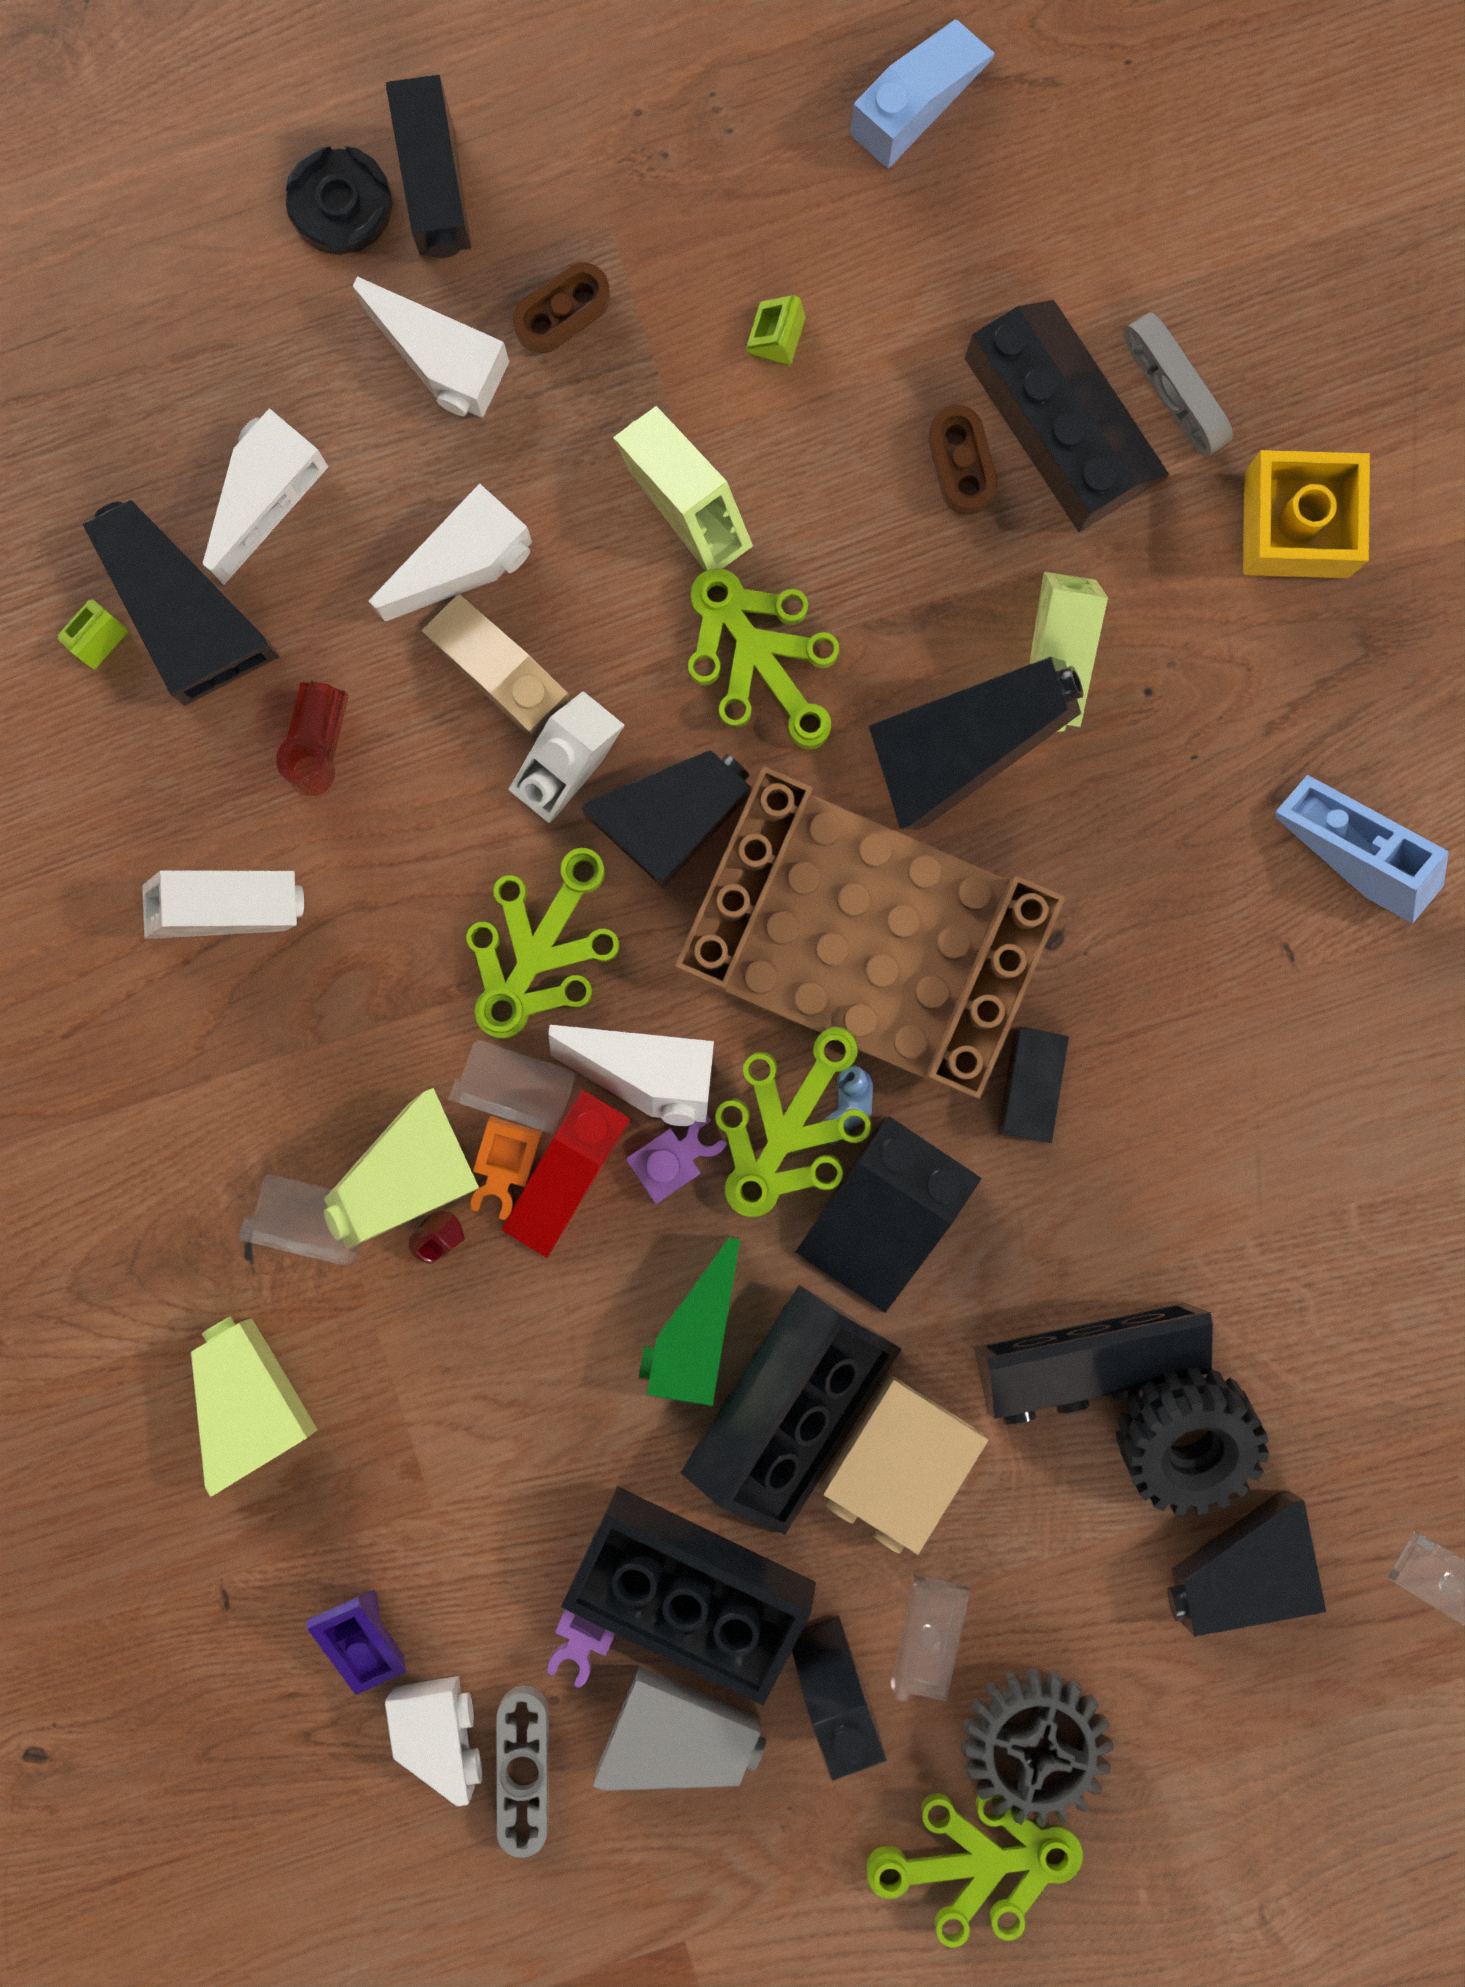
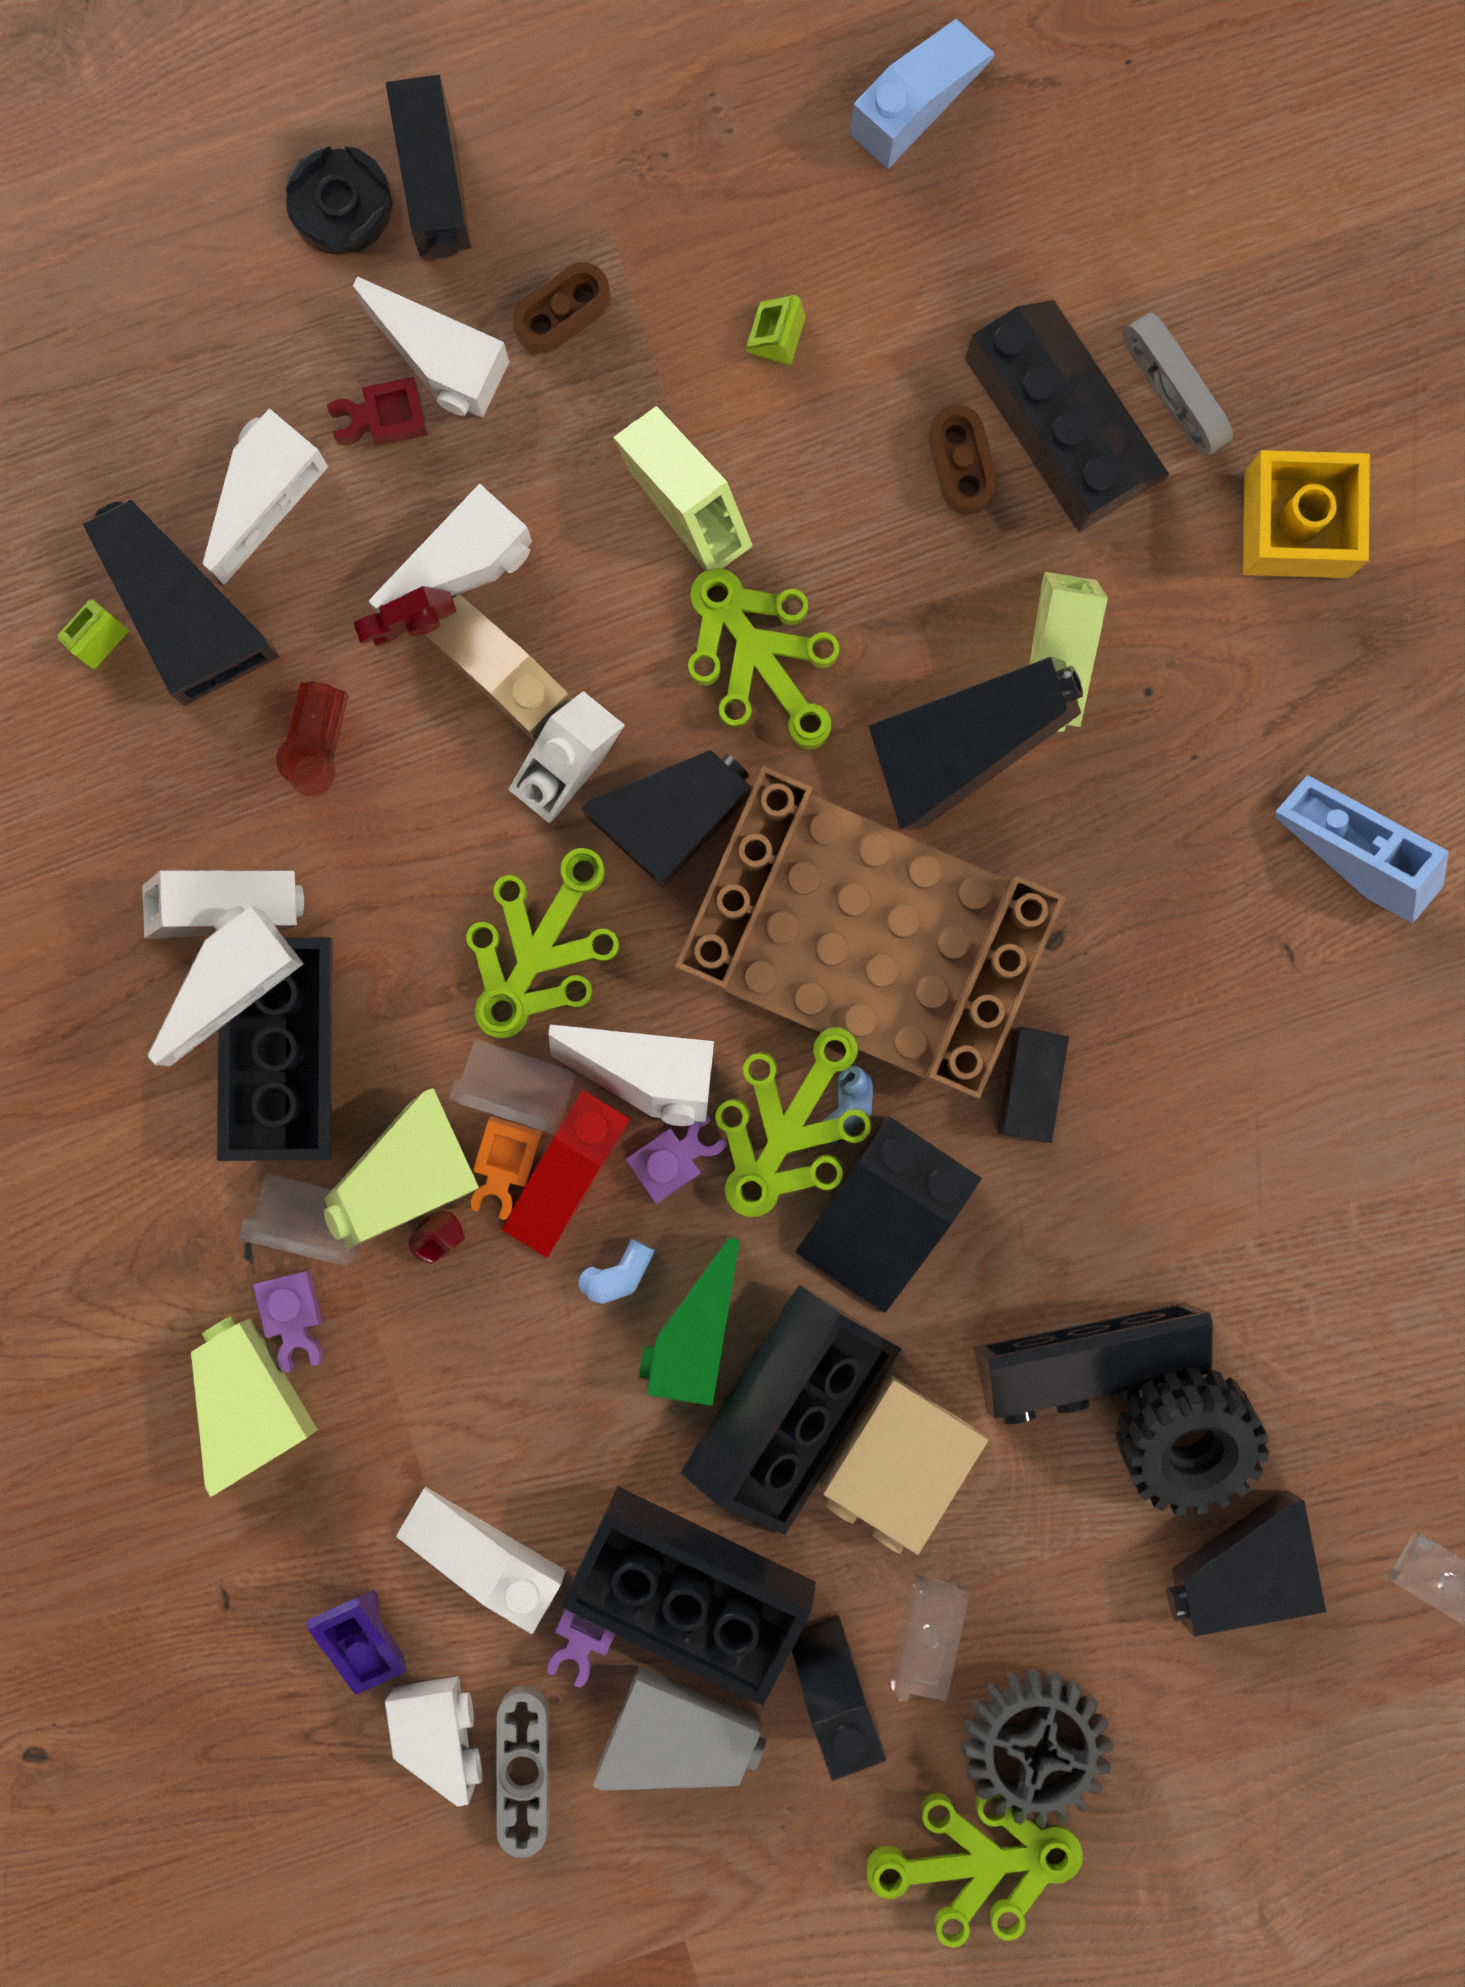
none -> white slope [148,906,303,1066]
none -> black slope [217,937,333,1161]
none -> medium lavender plate [253,1270,323,1373]
none -> dark red plate [327,377,428,446]
none -> dark red plate [353,586,457,646]
none -> white slope [396,1487,566,1634]
none -> light blue arm [578,1238,655,1304]

